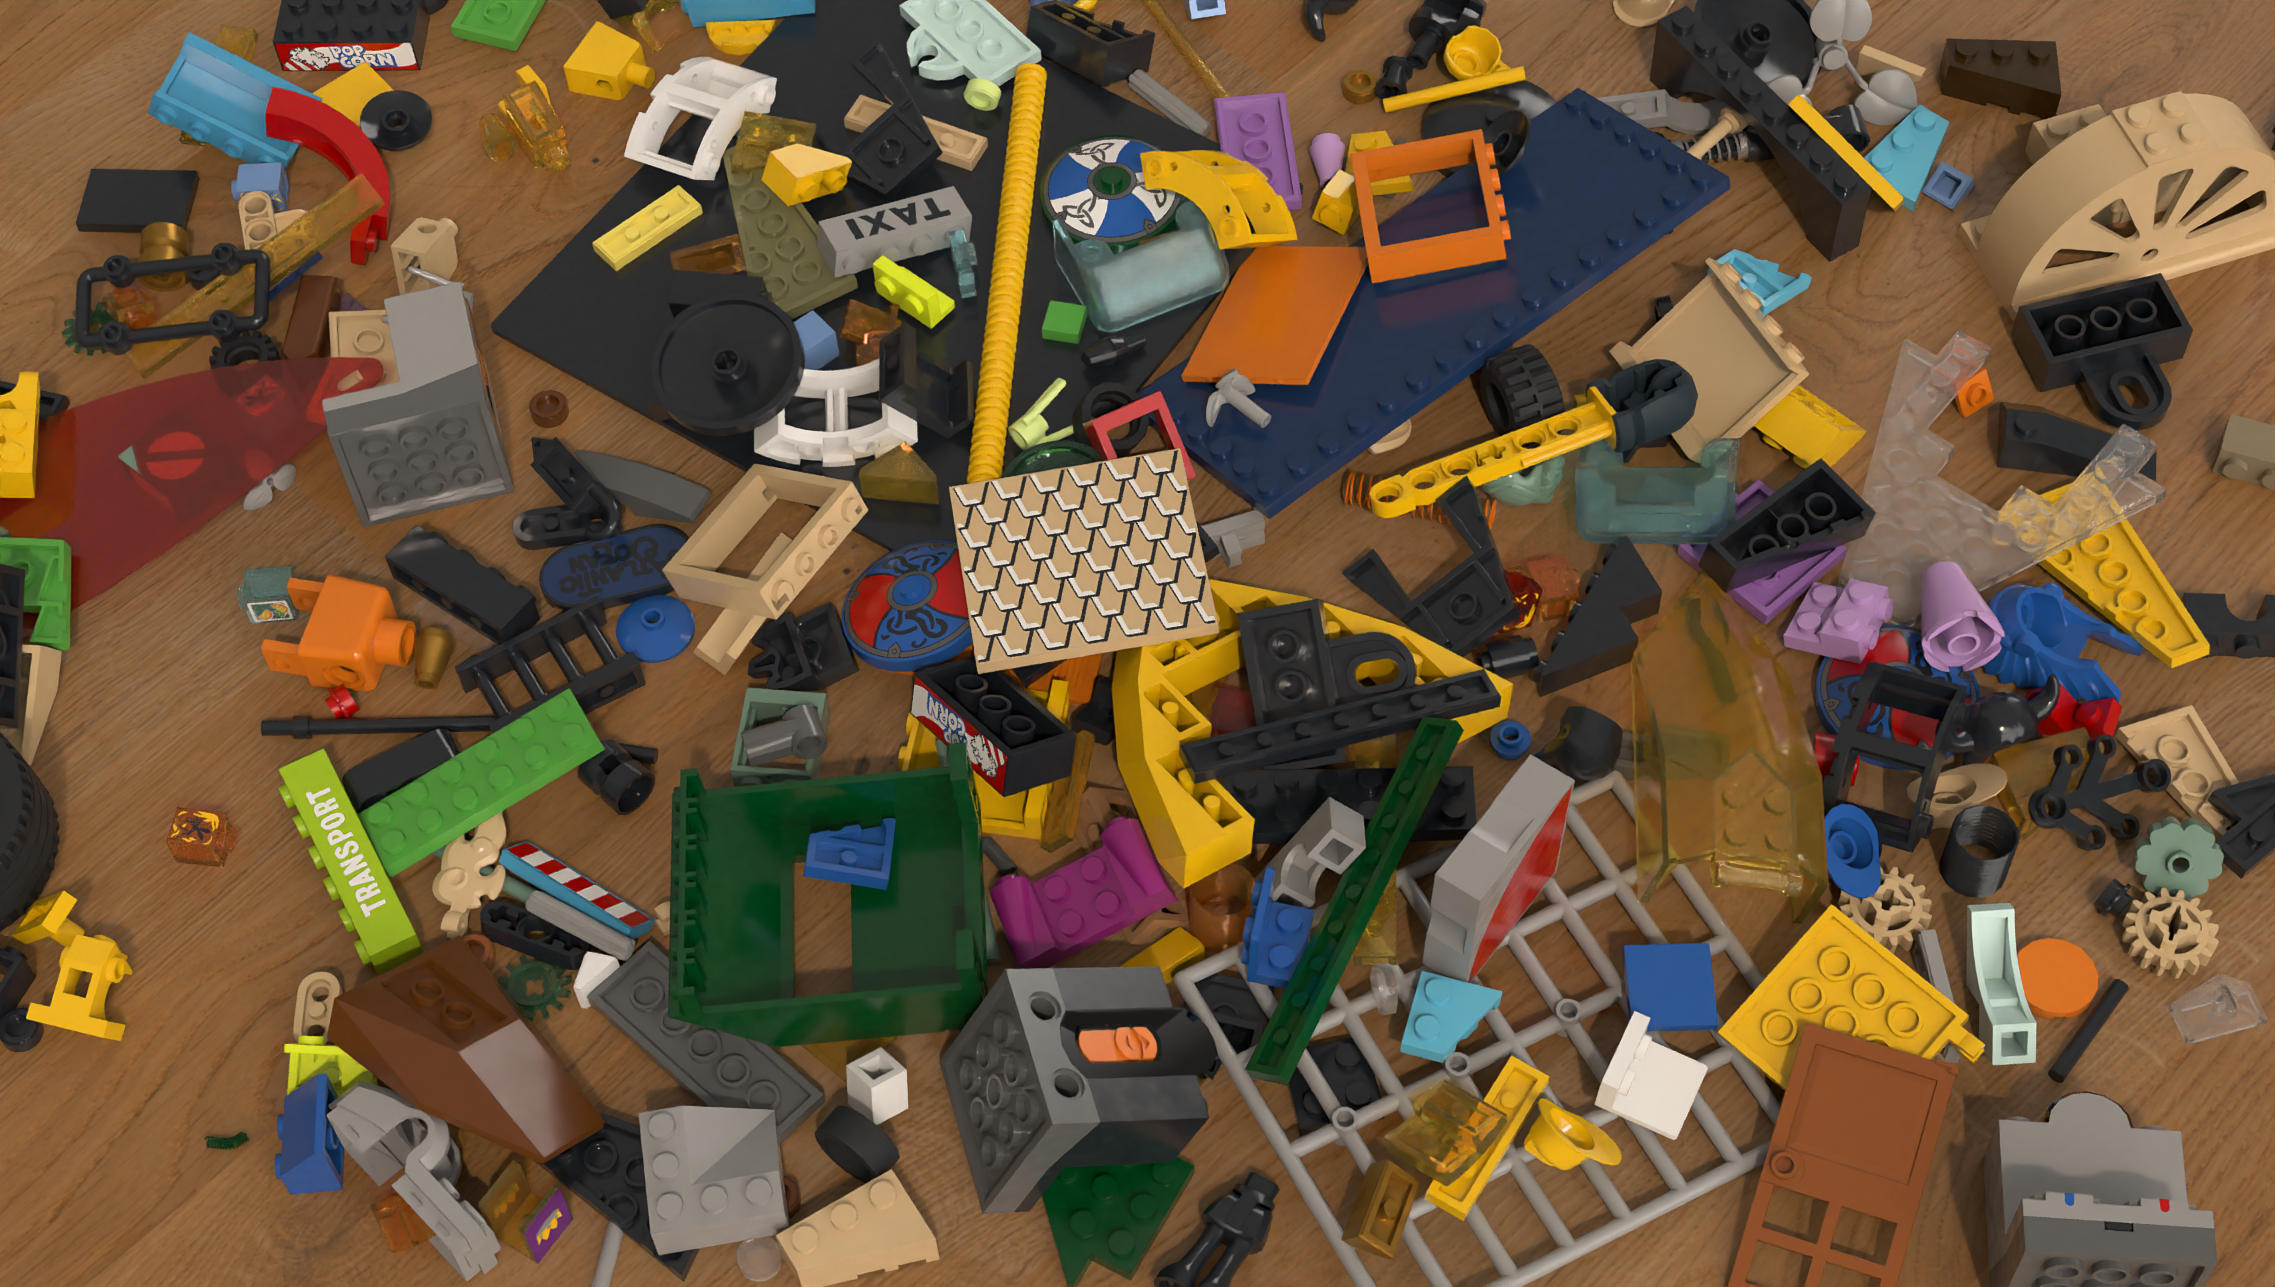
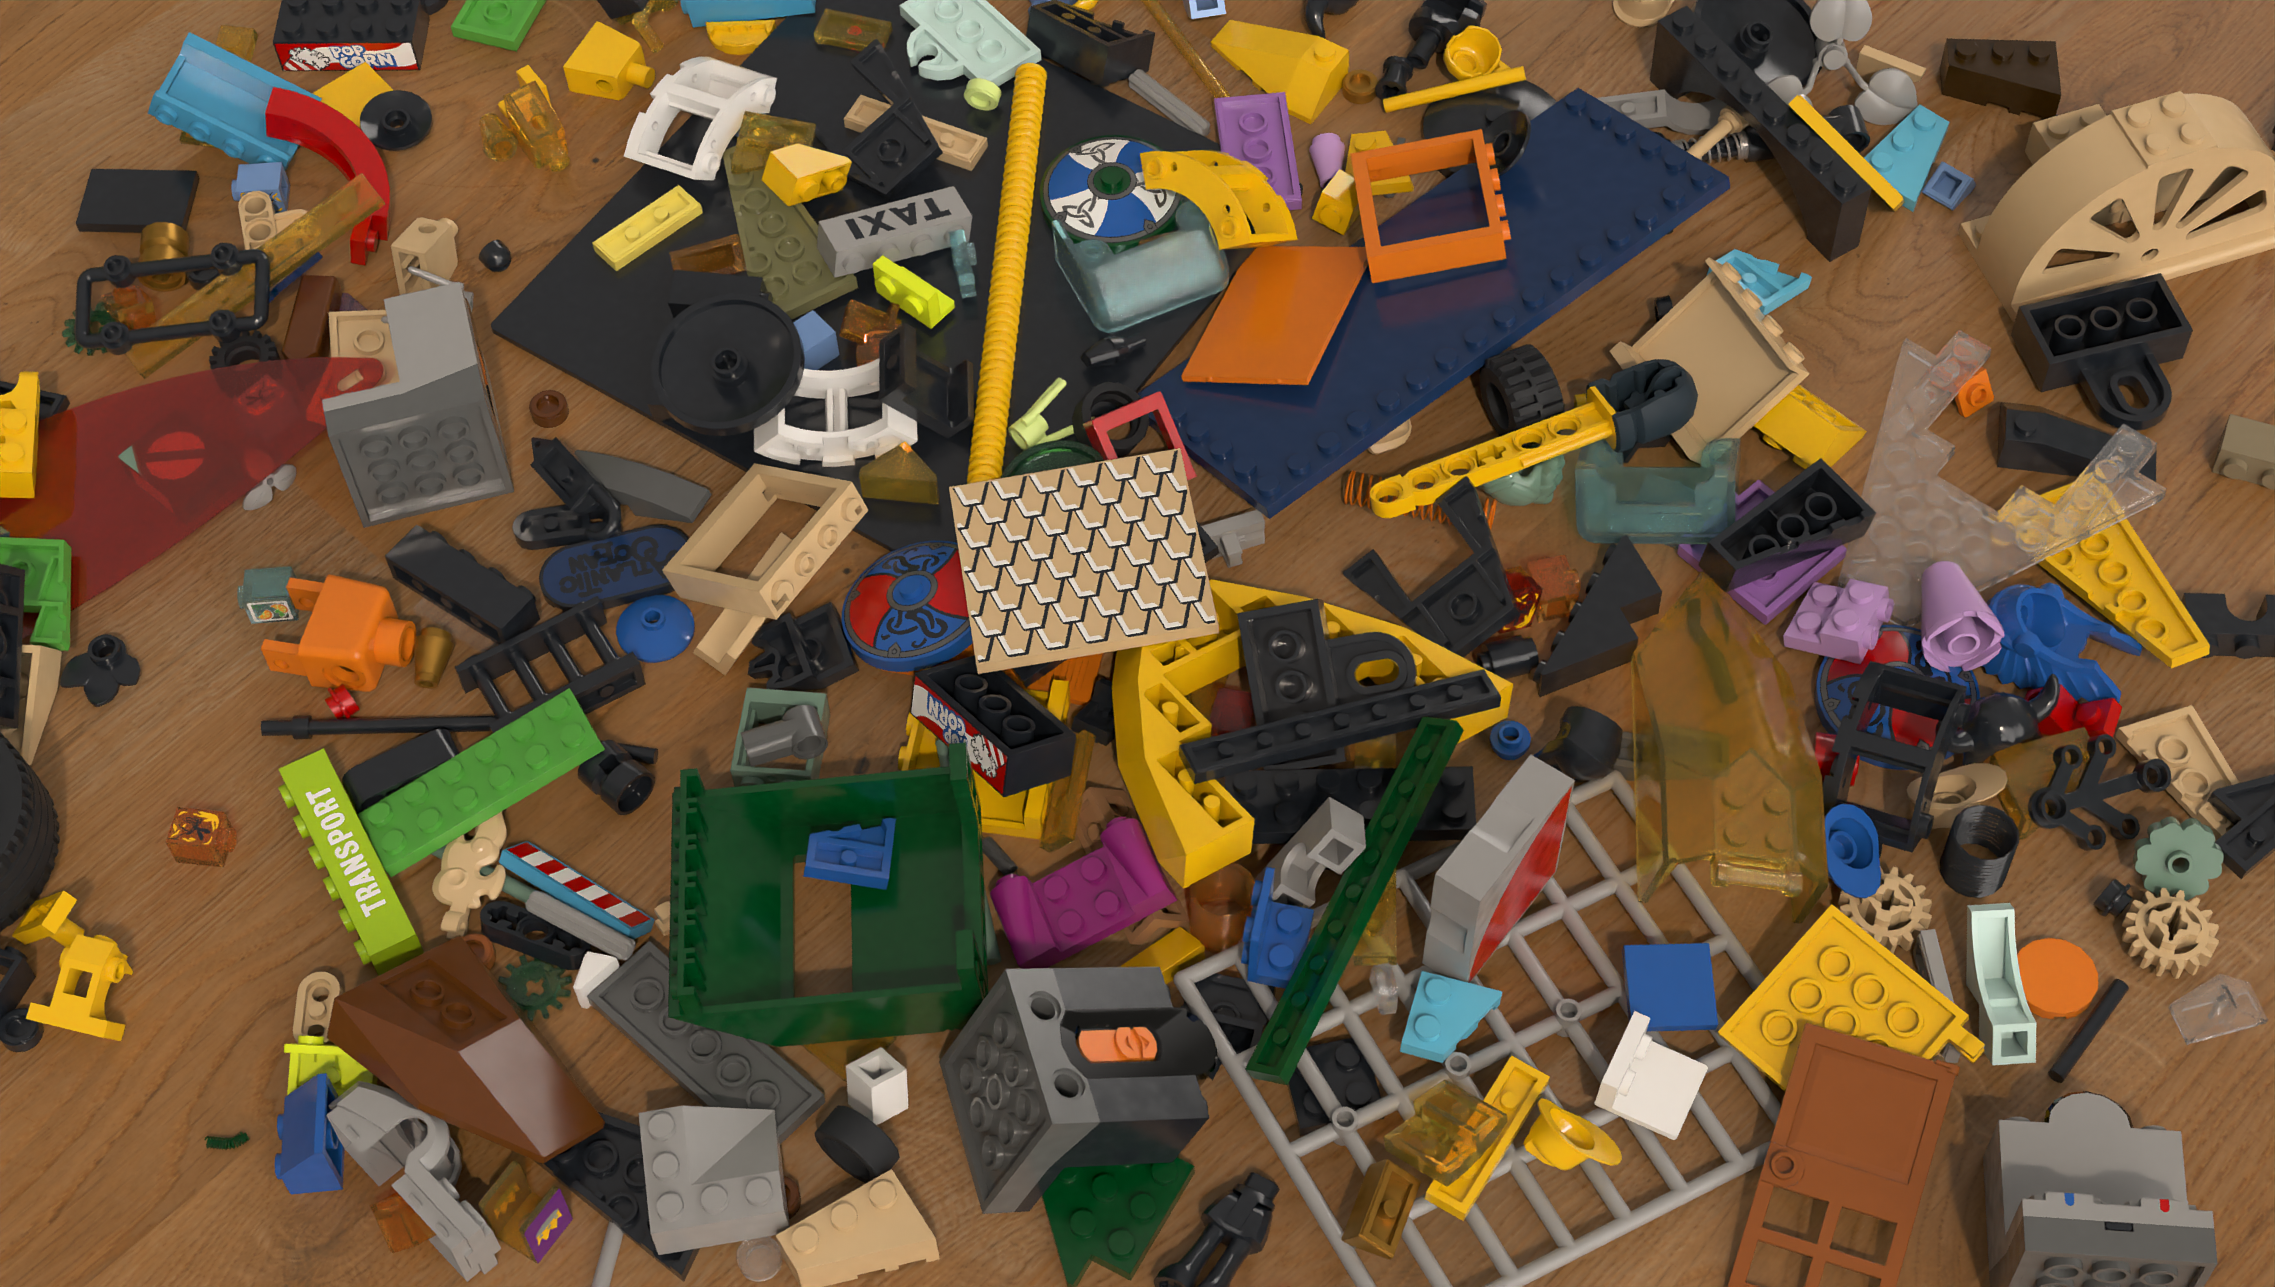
bright green tile [1042,300,1087,344] -> none
light grey plant [1206,368,1271,428] -> none
none -> black plate [60,634,141,707]
none -> black hinge [479,240,511,272]
none -> clear yellow tile [814,9,893,51]
none -> yellow wedge [1211,20,1349,124]

